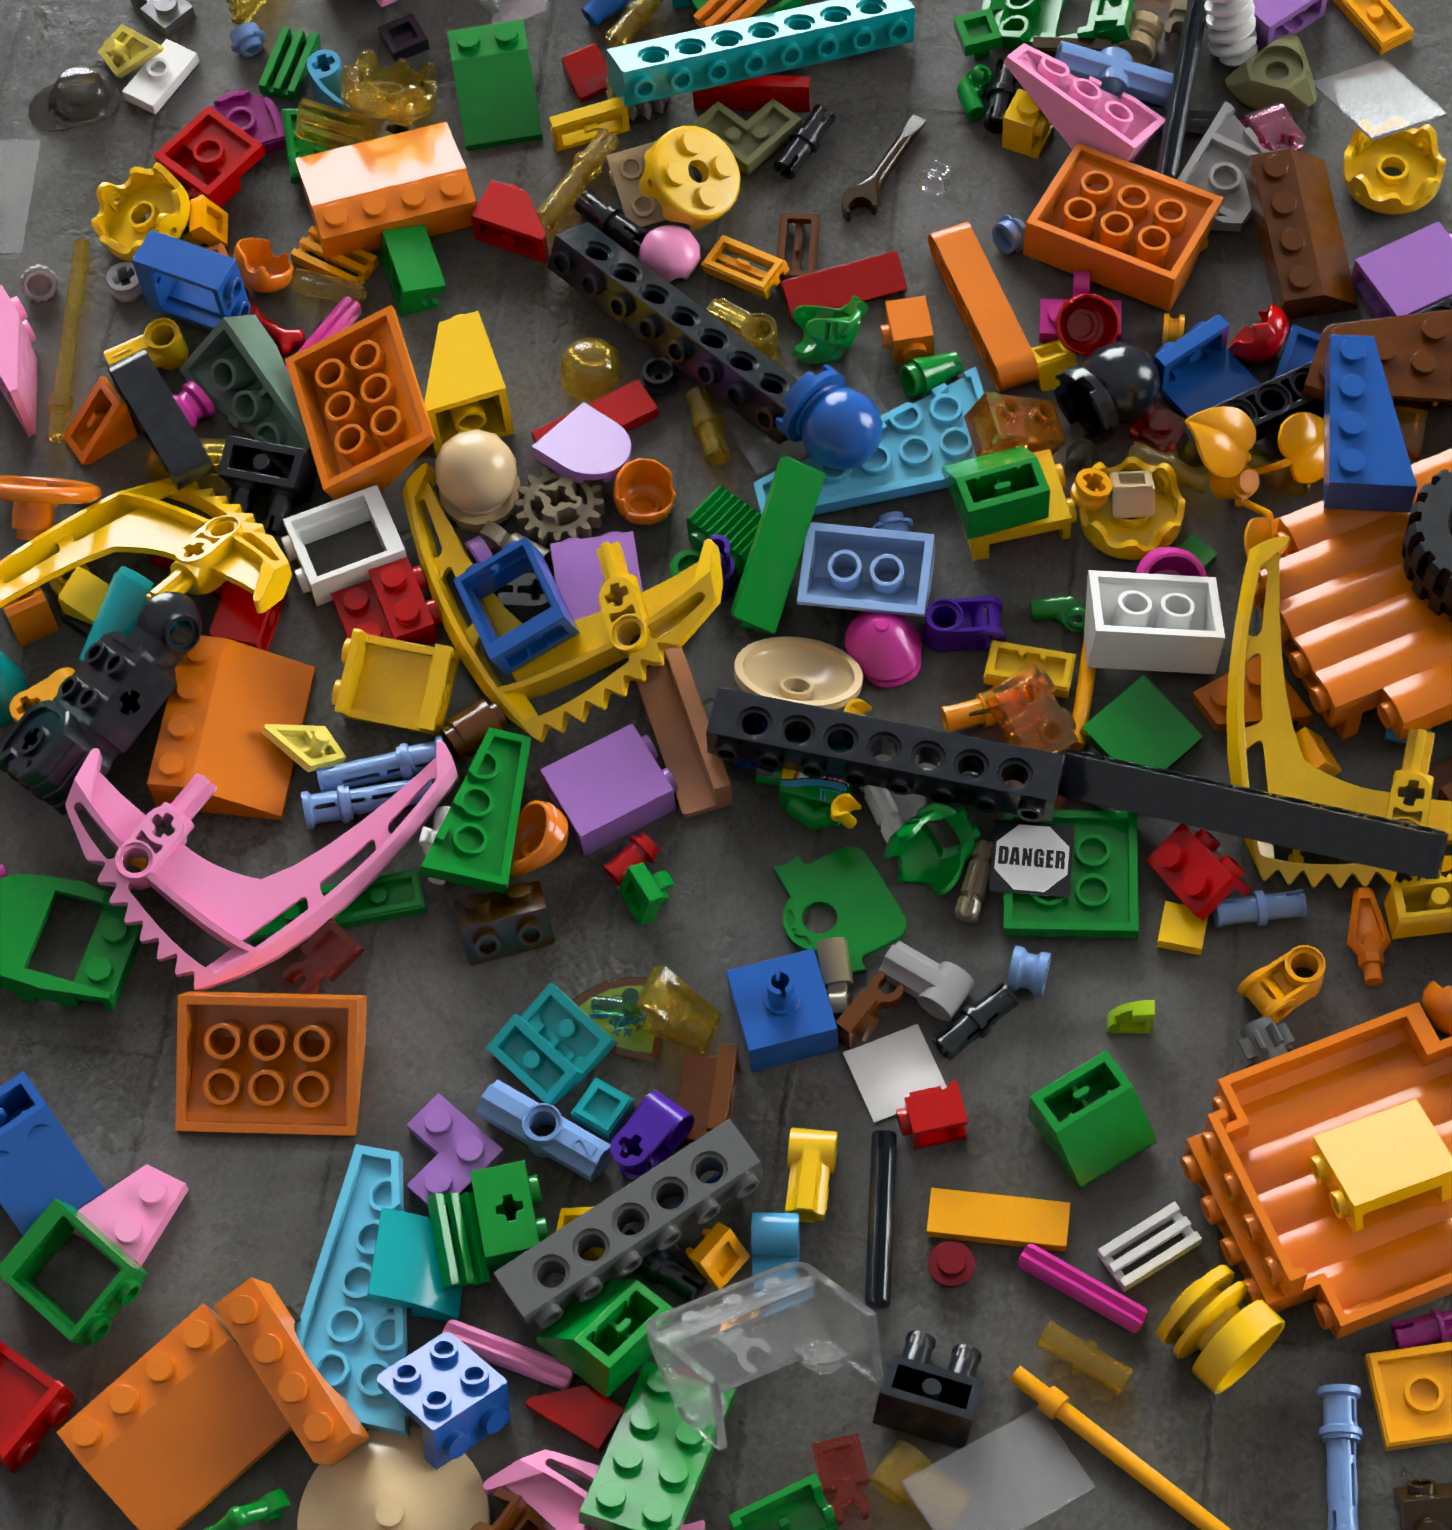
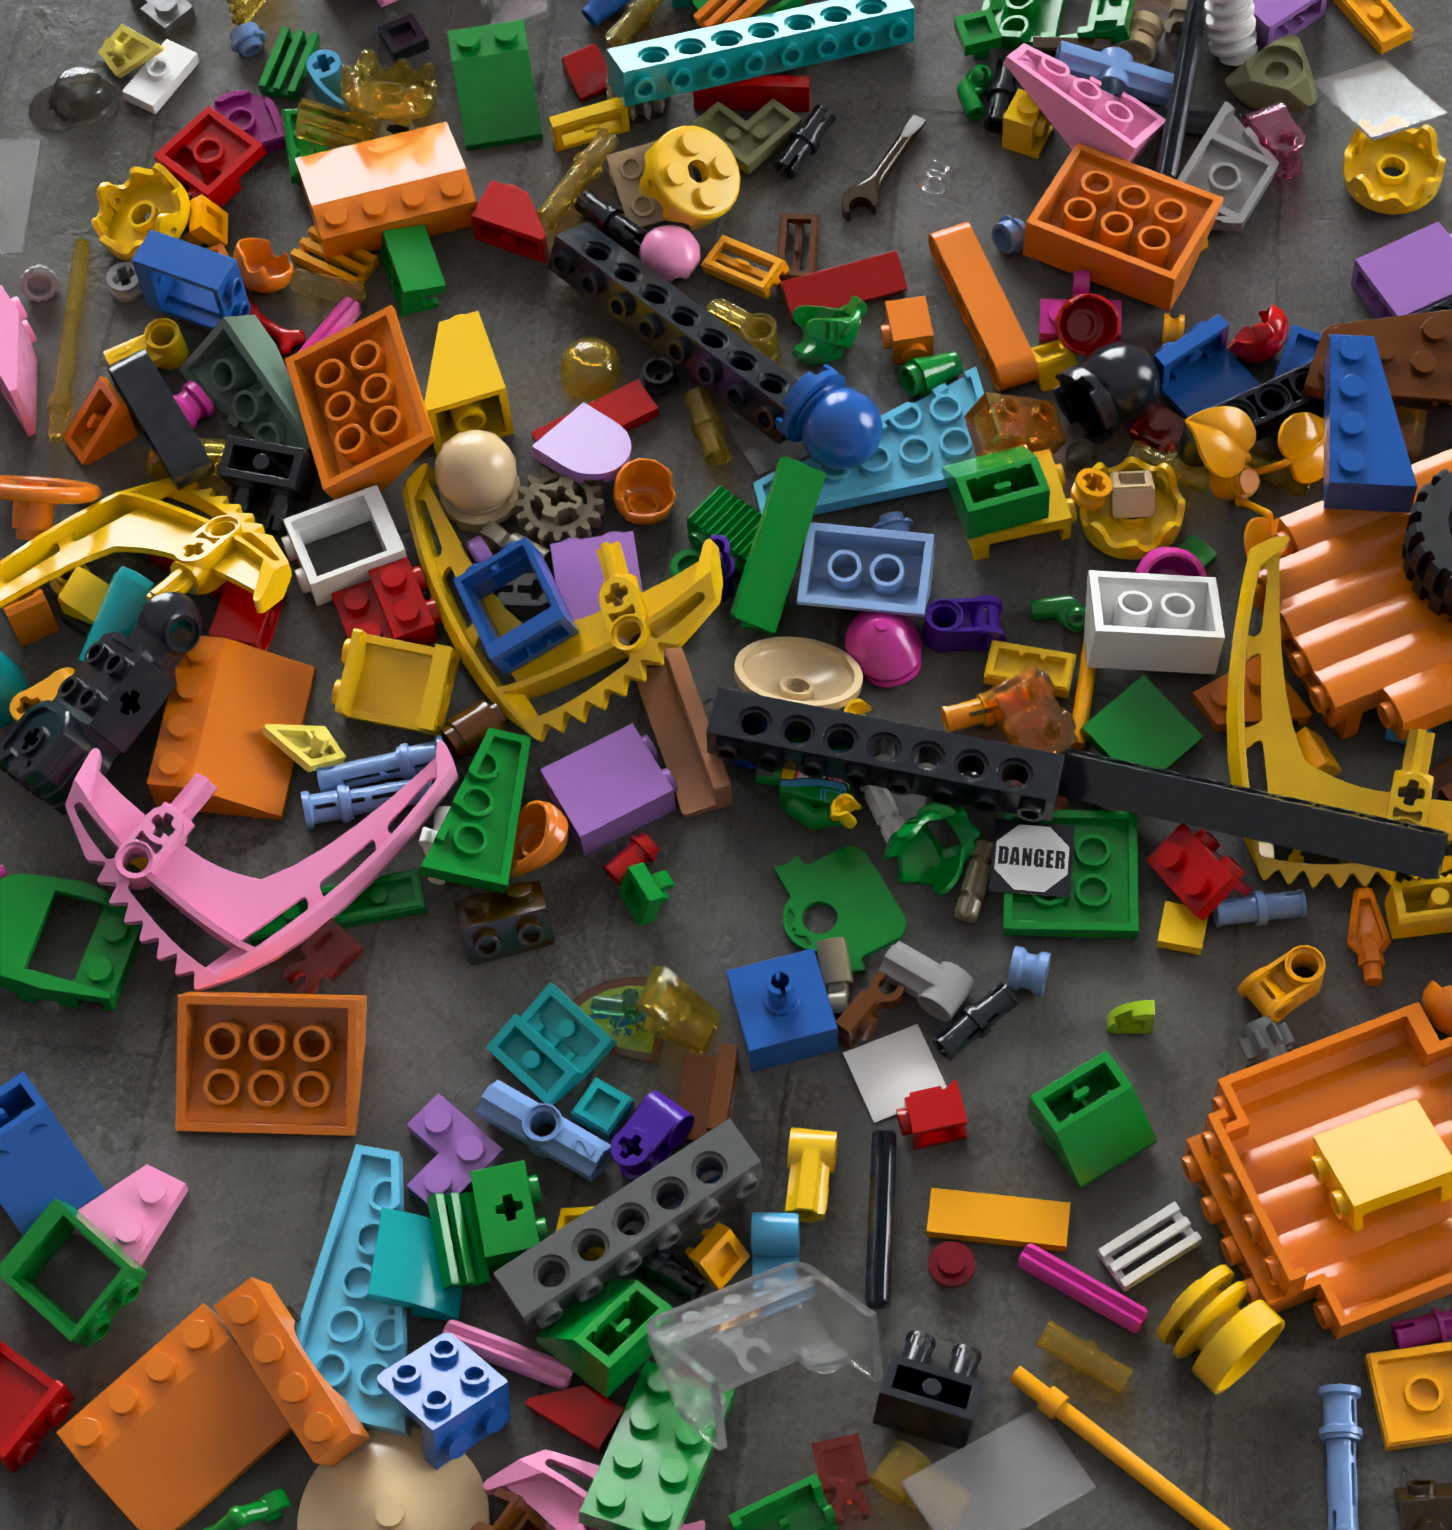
reddish brown slope [1245,148,1358,320] -> none

